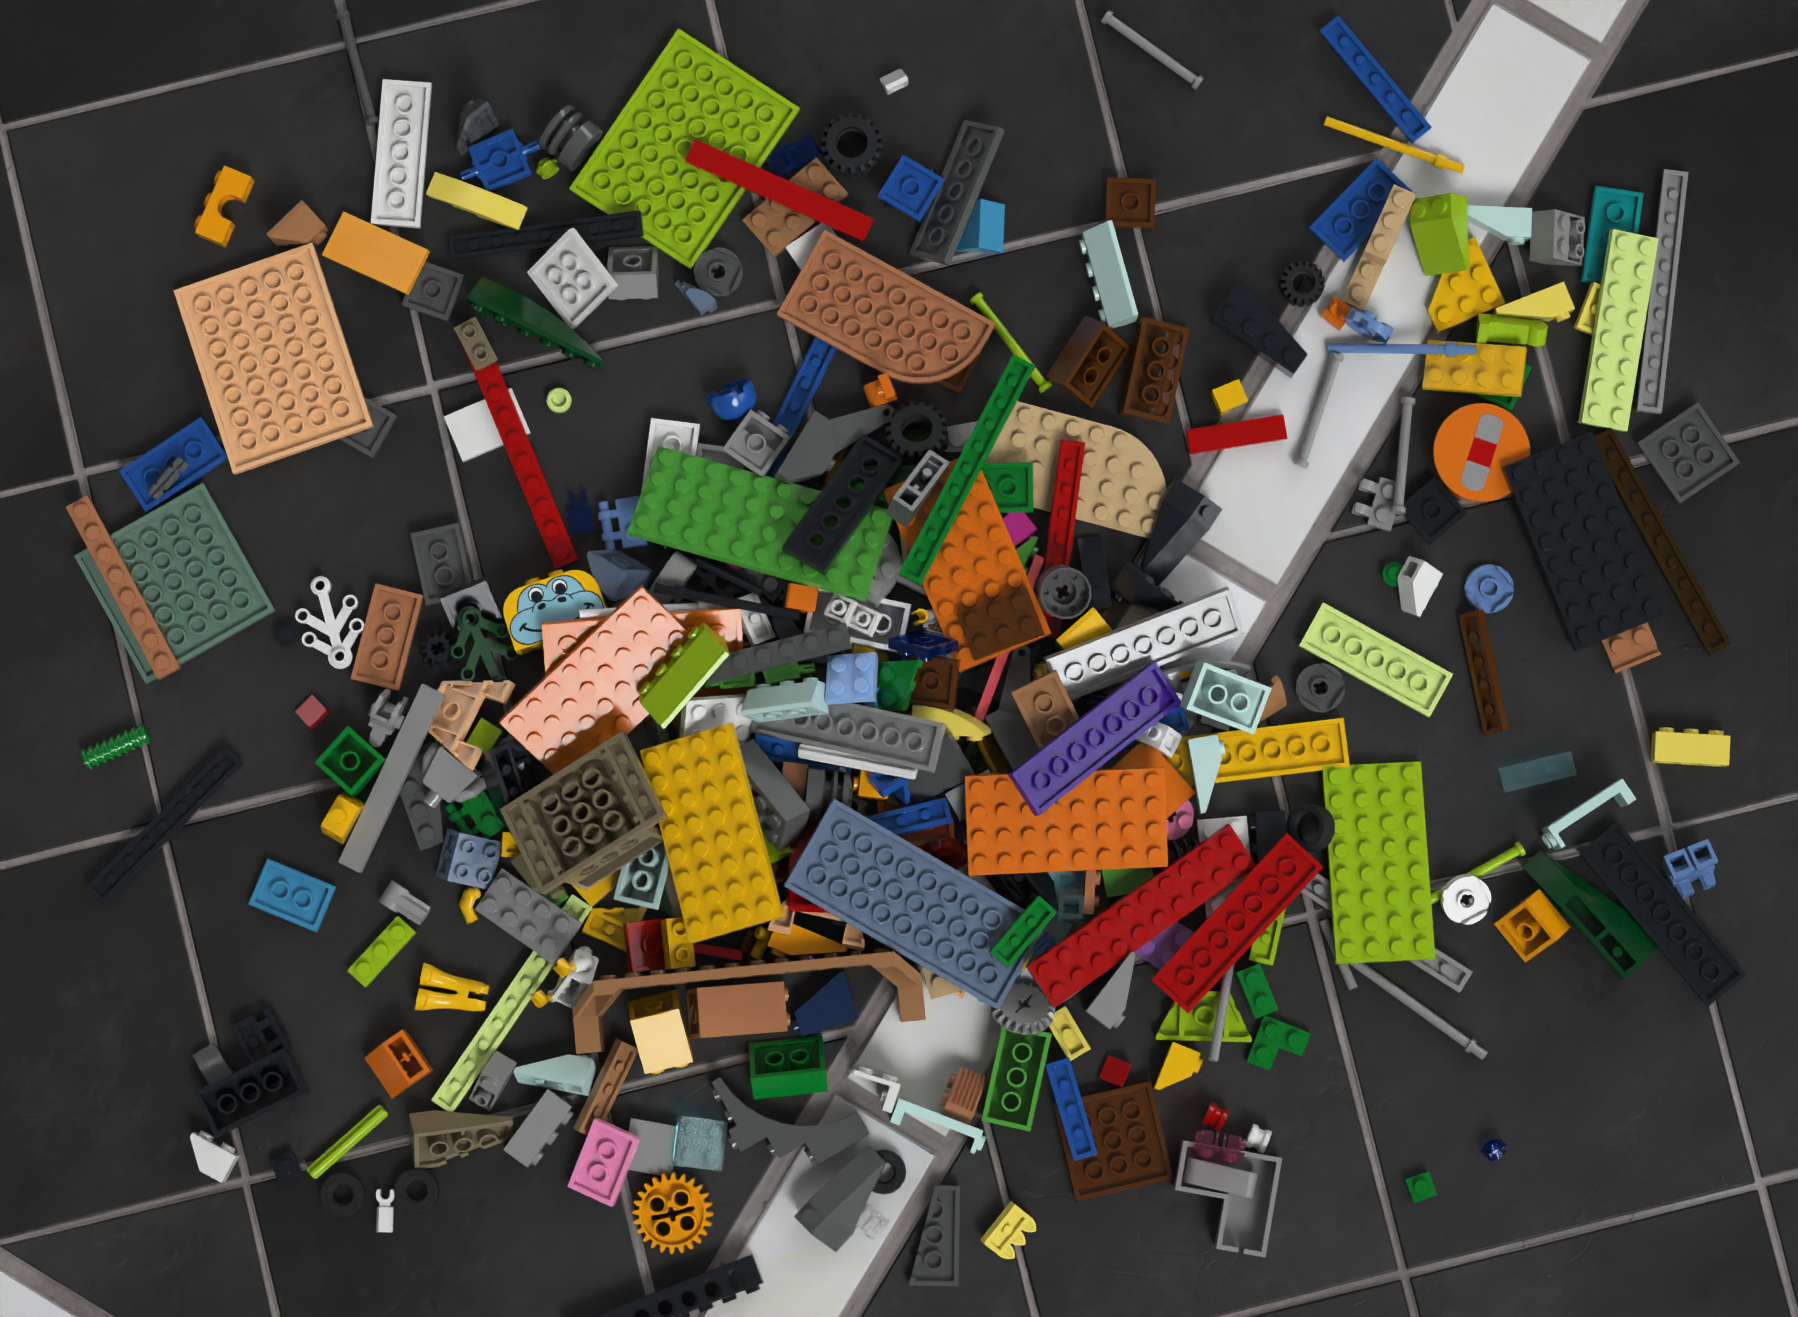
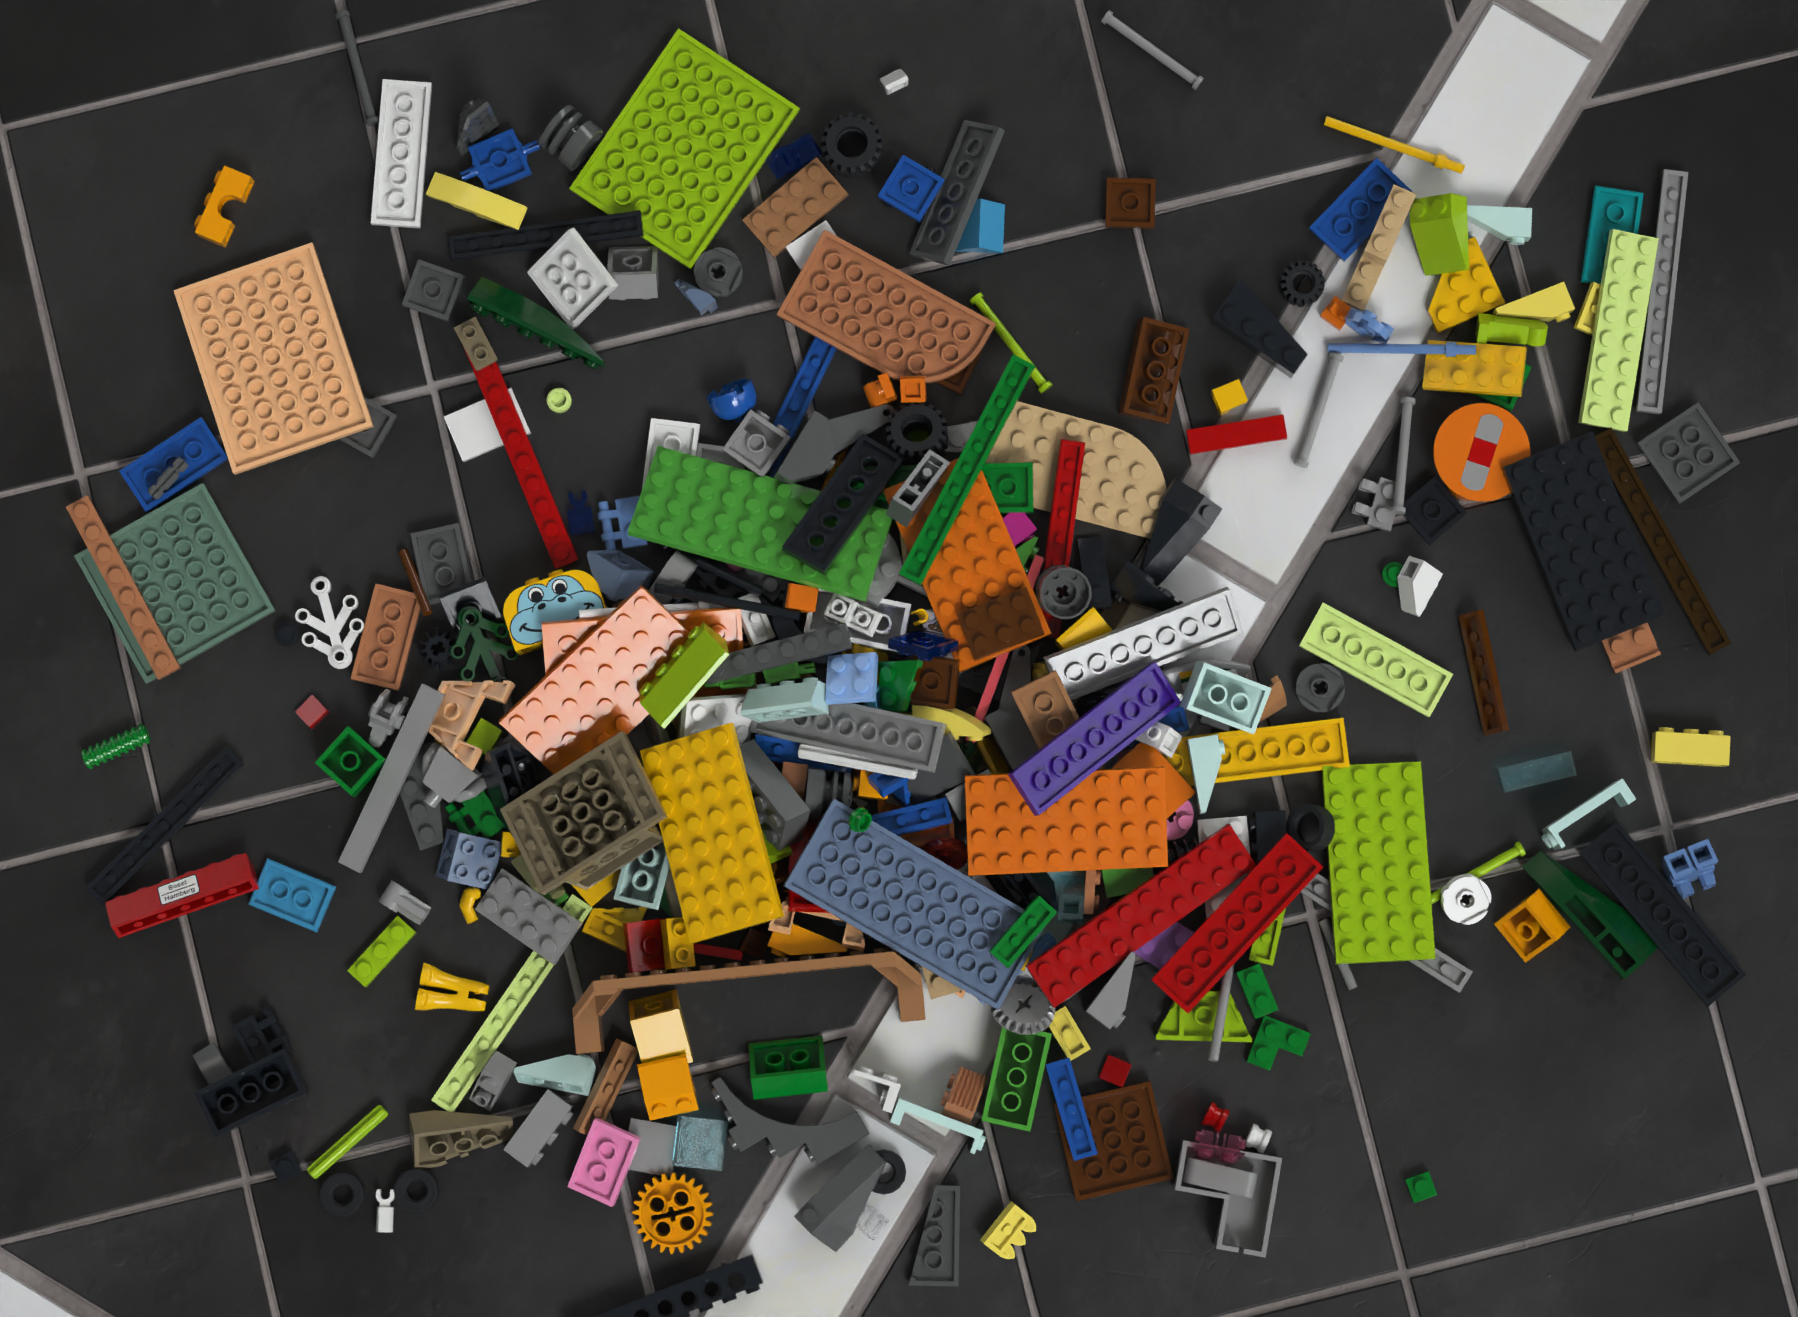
white slope [190,1130,240,1183] -> none
medium nougat slope [266,200,328,247] -> none
yellow torso [321,792,365,845] -> none
light orange tile [322,211,430,295] -> none
orange slope [365,1029,434,1099] -> none
white torso [530,946,599,1009] -> none
lime plate [536,157,559,179] -> none
red tile [685,139,874,242] -> none
nougat slope [685,981,790,1039] -> none
yellow arm [750,926,772,960] -> none
dark blue slope [792,971,859,1036] -> none
reddish brown slope [1046,316,1131,408] -> none
light aqua slope [1079,220,1138,329] -> none
yellow slope [1153,1042,1203,1090] -> none
blue plate [1319,15,1432,144] -> none
light grey bar [1350,963,1488,1060] -> none
medium blue tile [1464,564,1514,614] -> none
clear blue plate [1480,1139,1507,1161] -> none
light grey slope [1529,209,1585,266] -> none
none -> red brick [105,853,259,938]
none -> reddish brown bar [398,549,433,616]
none -> light orange slope [637,1054,699,1121]
none -> green plate [849,807,872,832]
none -> orange tile [900,376,927,403]

